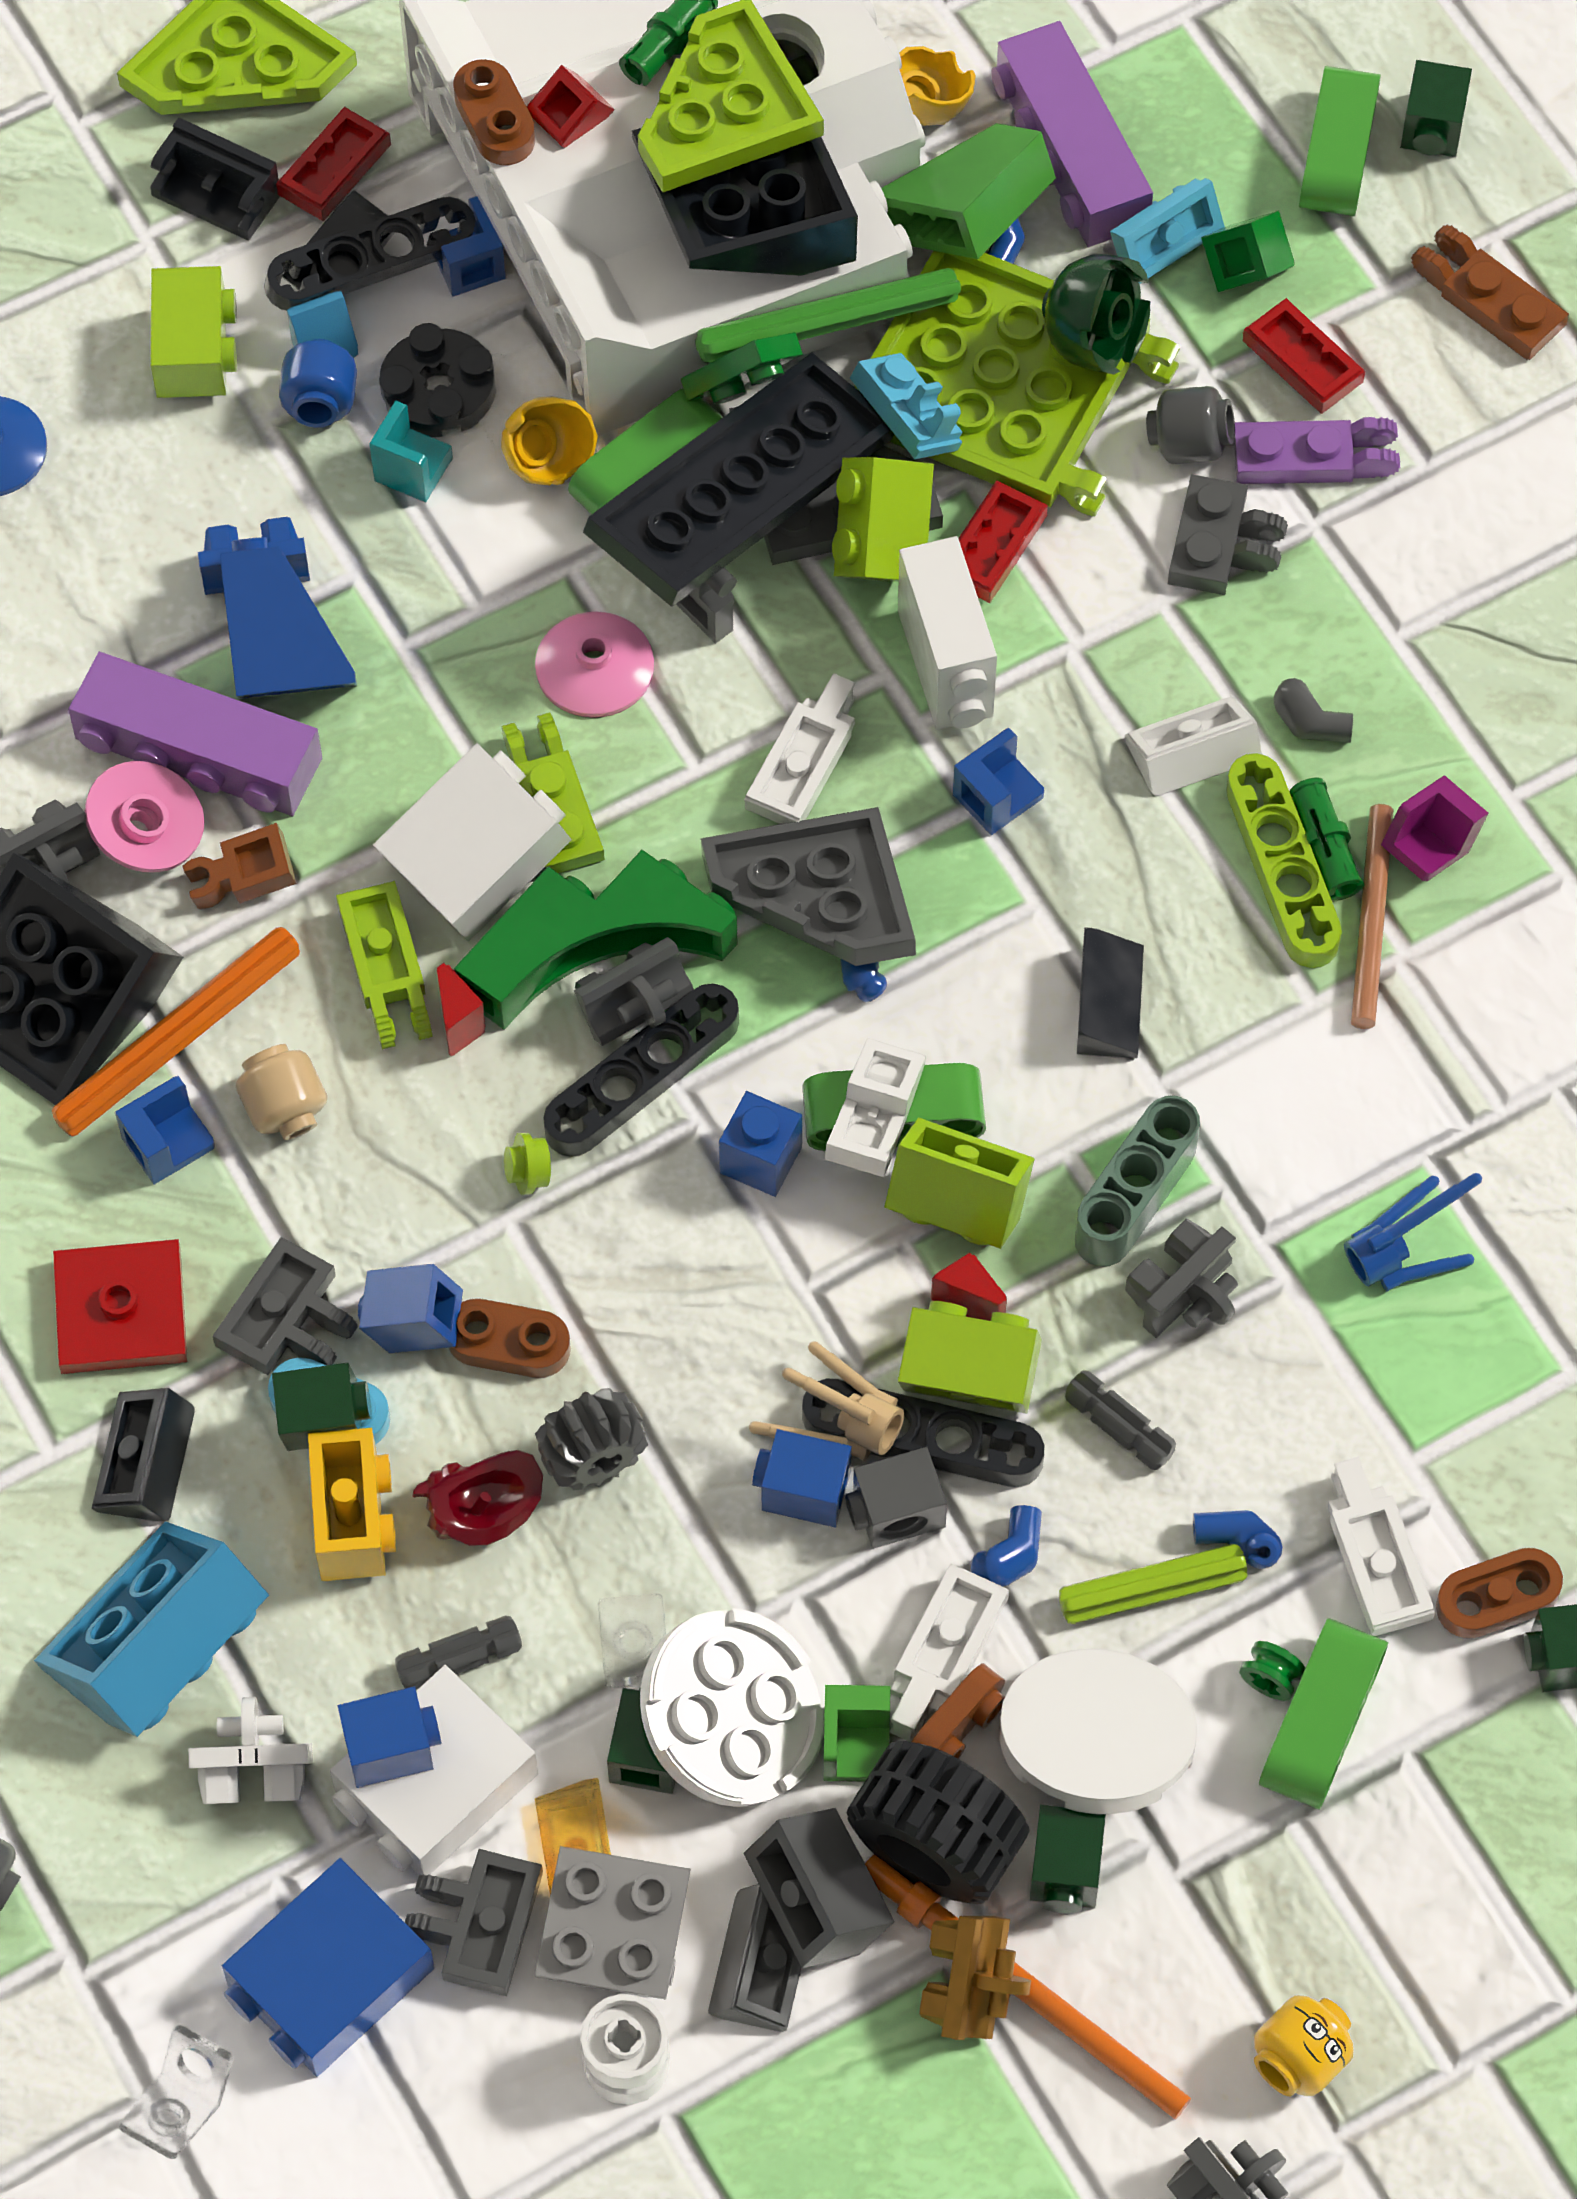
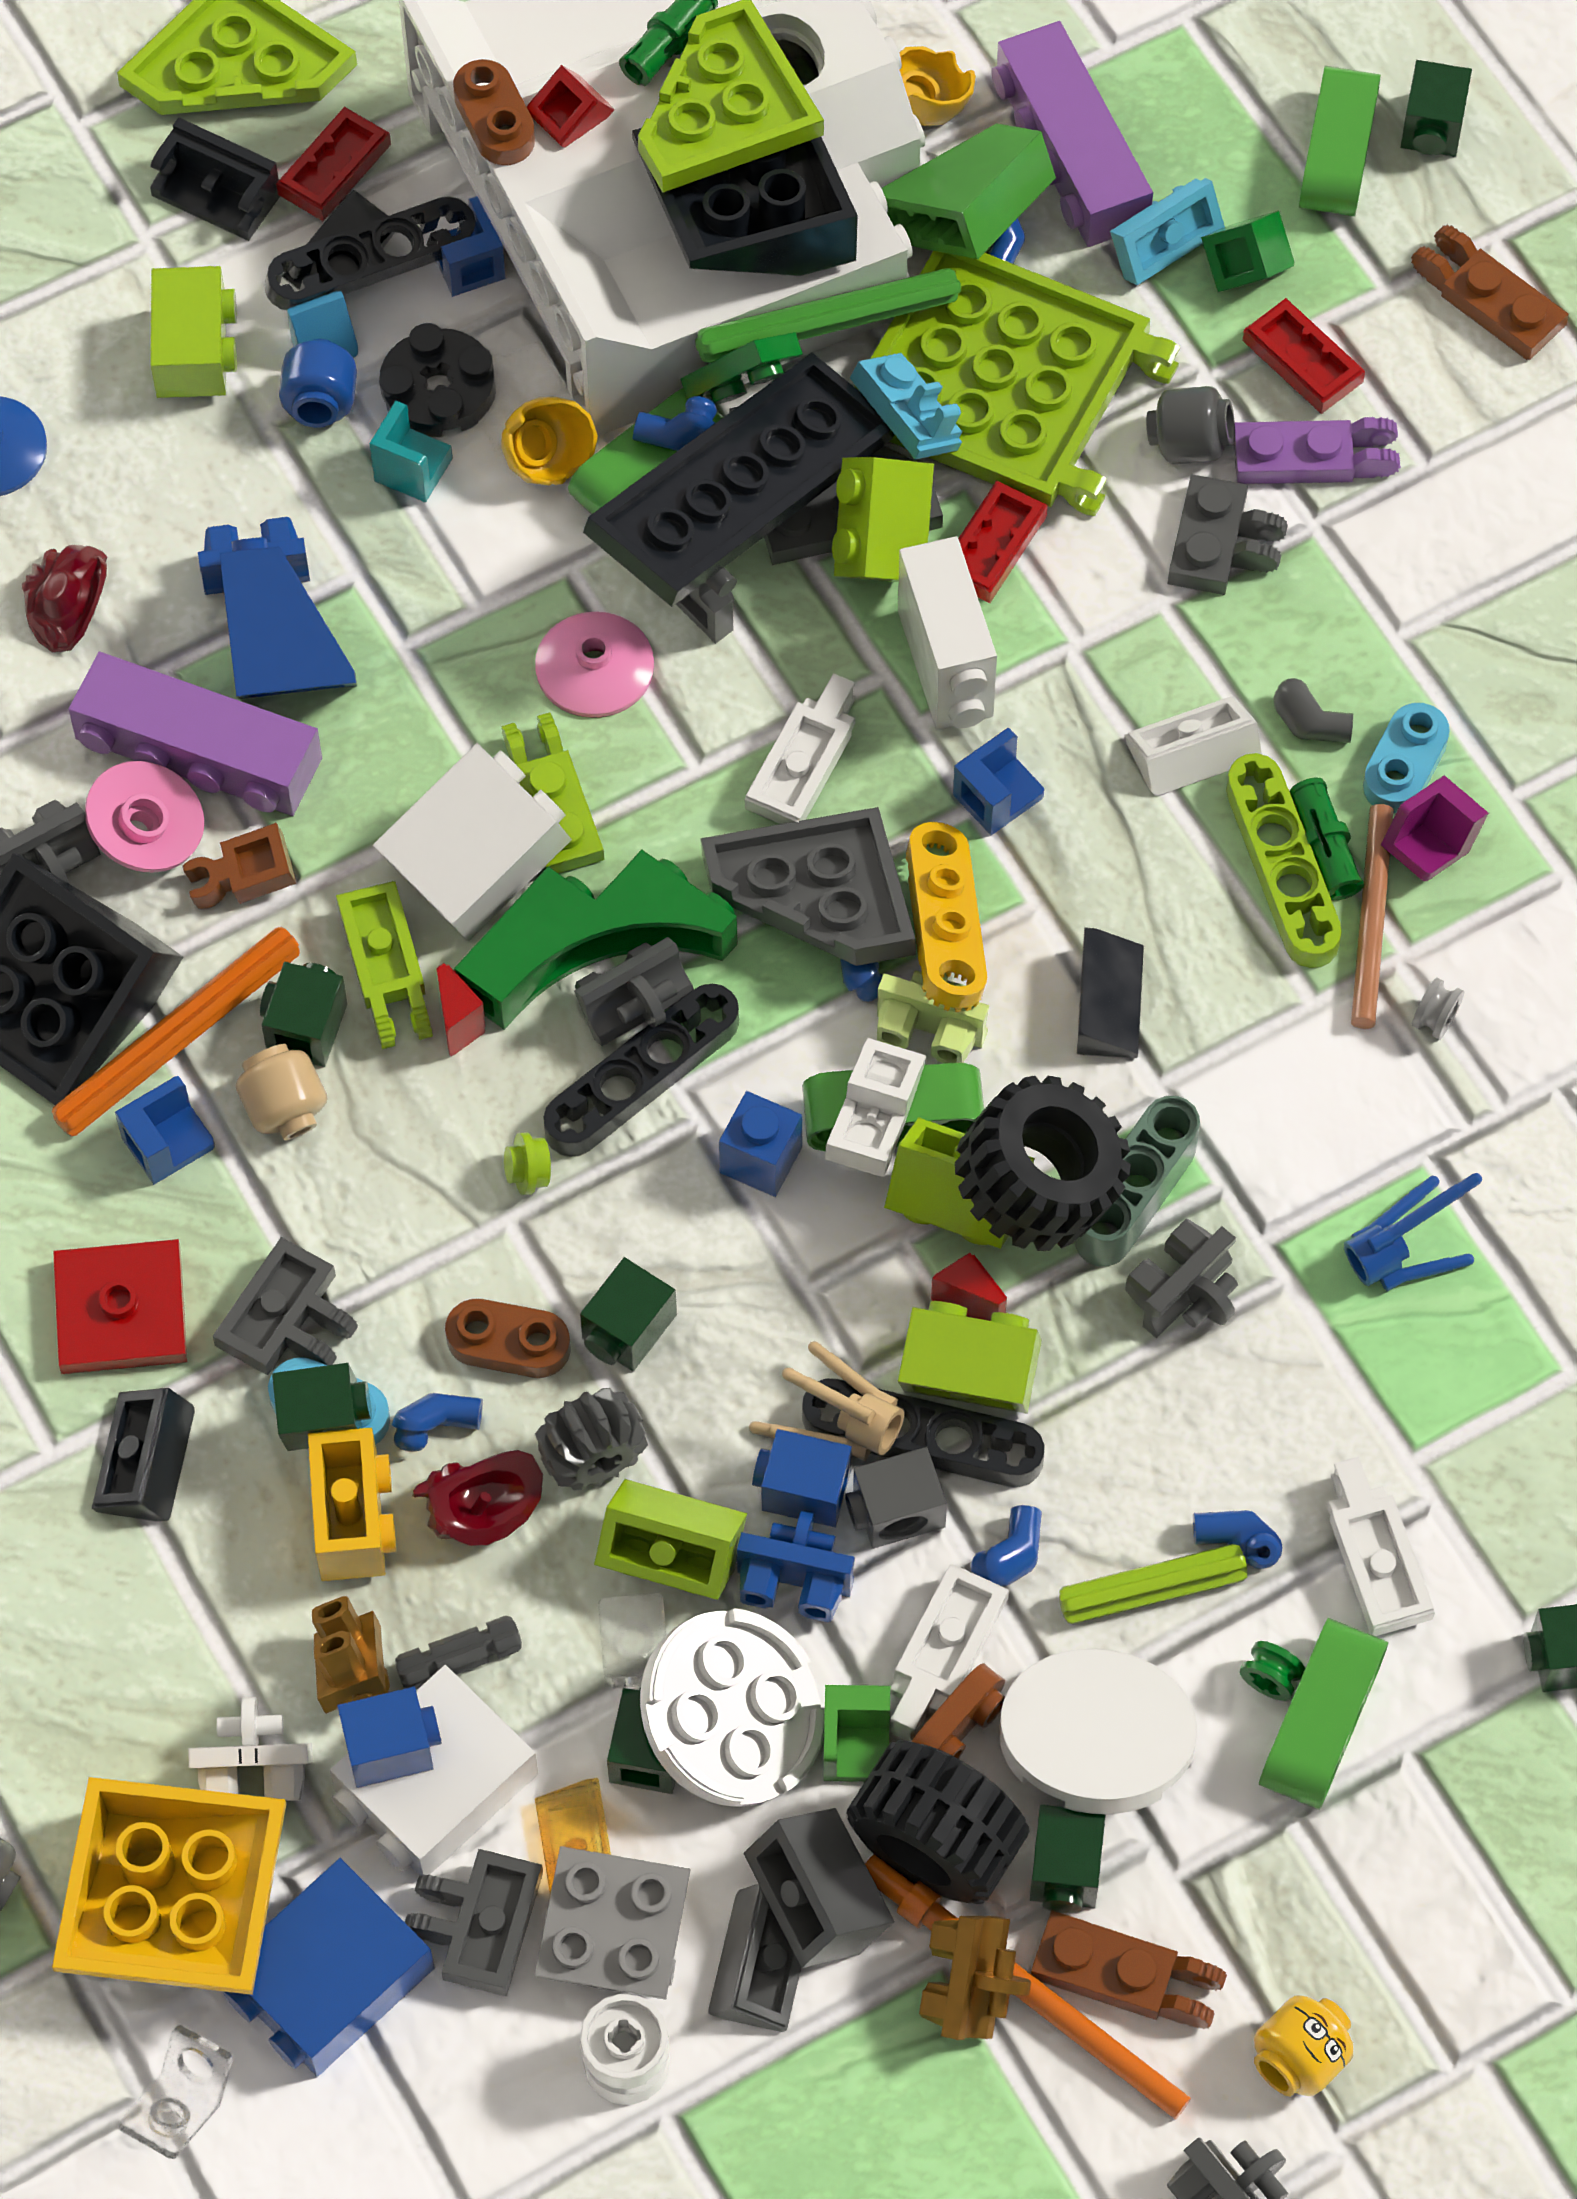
dark azure slope [34,1521,269,1737] -> none
brick [358,1264,463,1354] -> none
dark green cylinder [1042,254,1150,375] -> none
dark grey axle [1065,1370,1176,1470] -> none
dark orange plate [1436,1548,1563,1638] -> none
none -> dark red hat [22,545,107,653]
none -> yellow slope [52,1777,286,1995]
none -> dark green brick [260,961,347,1067]
none -> pearl gold hips [312,1596,390,1714]
none -> blue arm [392,1393,483,1451]
none -> dark green brick [580,1257,677,1372]
none -> lime brick [594,1479,747,1600]
none -> blue arm [633,396,717,451]
none -> blue hips [737,1510,855,1622]
none -> yellowish green hips [877,970,989,1063]
none -> yellow plate [905,822,987,1012]
none -> black tyre [955,1076,1131,1251]
none -> dark orange hinge [1031,1910,1227,2029]
none -> medium azure plate [1363,703,1450,813]
none -> light grey bush [1412,977,1465,1040]

